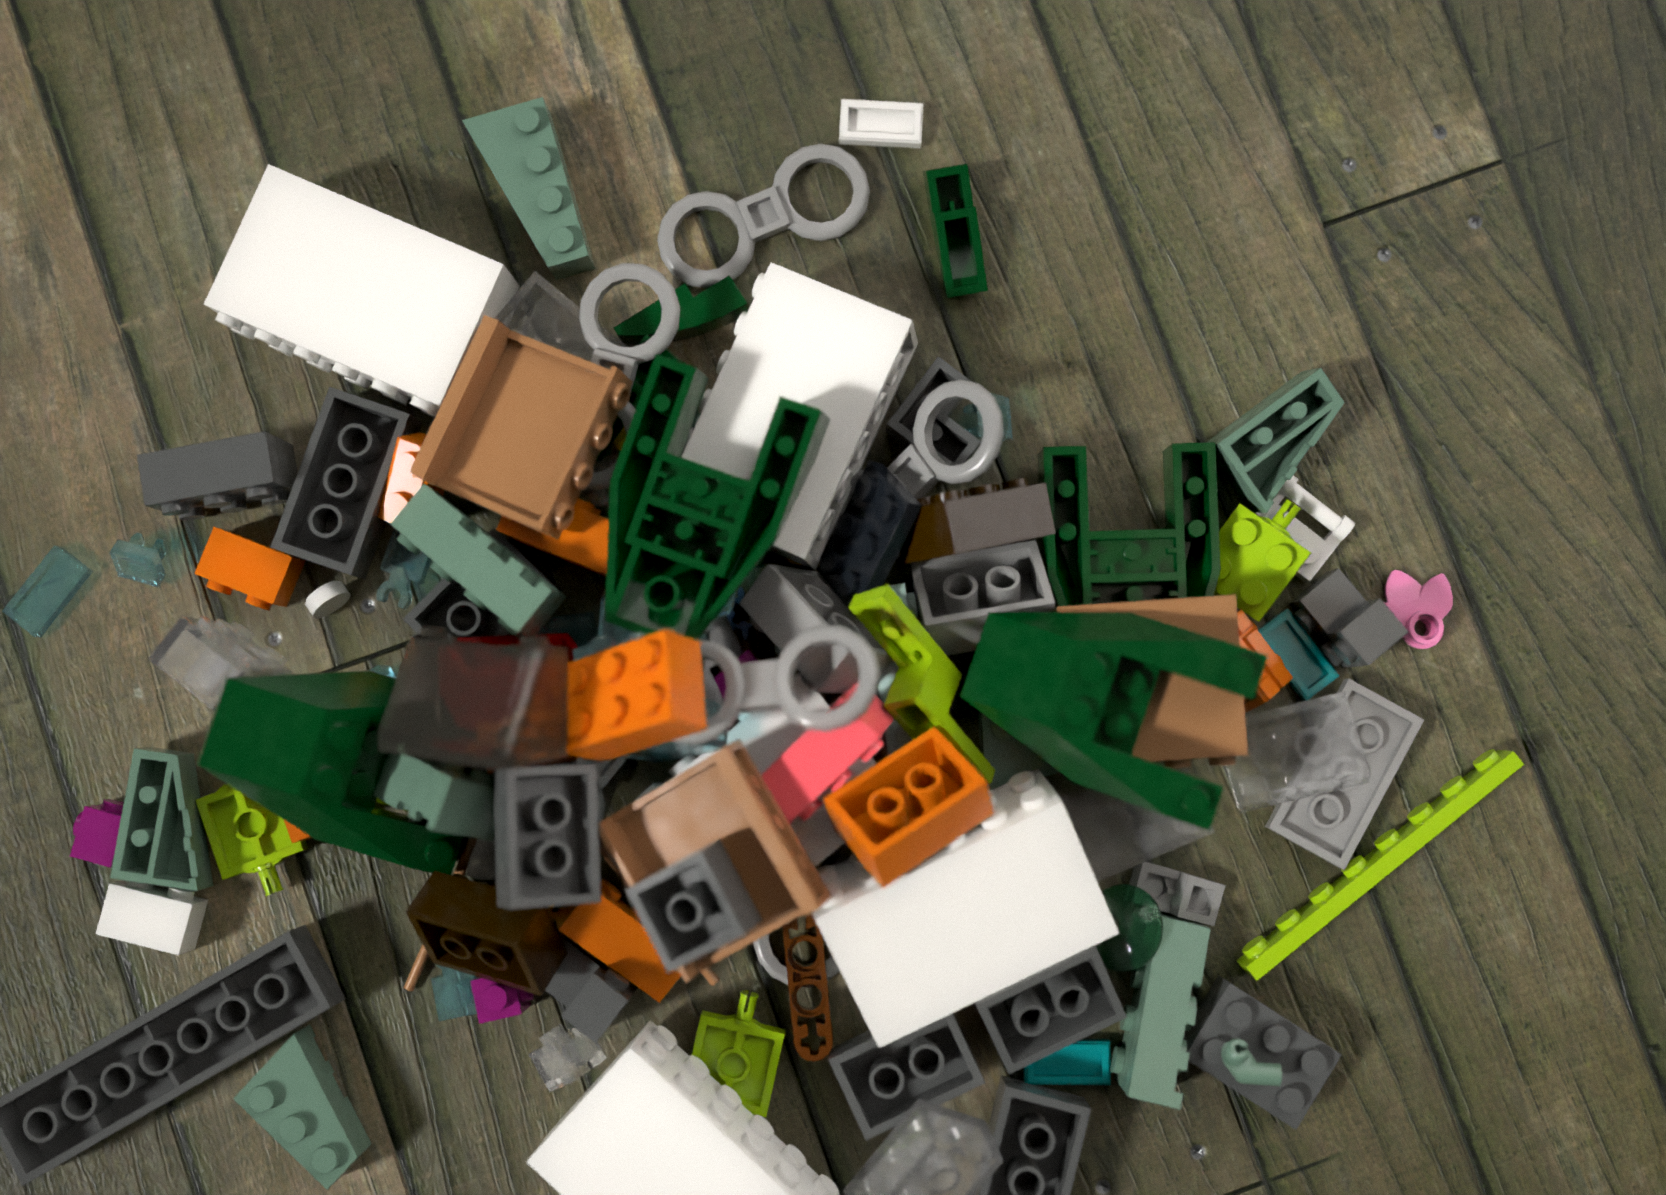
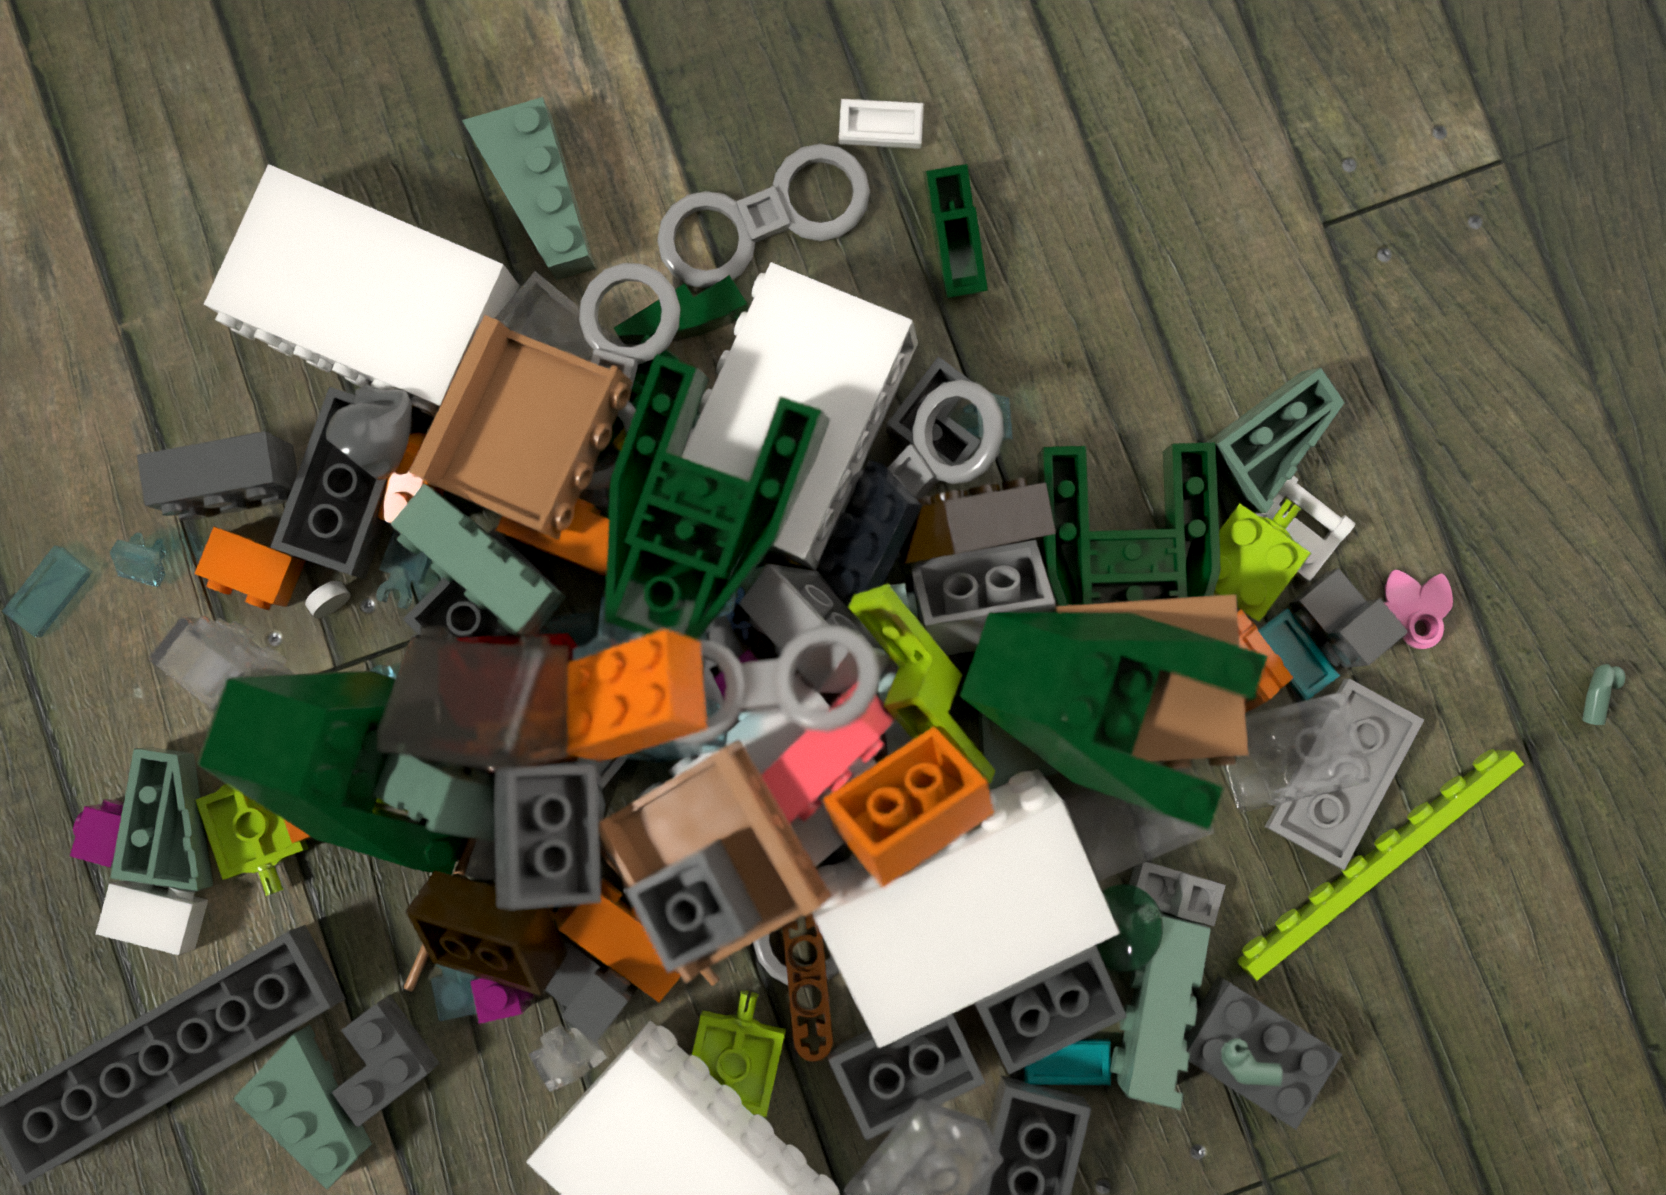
none -> dark grey piece [326,384,412,481]
none -> dark grey brick [332,995,440,1128]
none -> sand green arm [1582,664,1625,725]

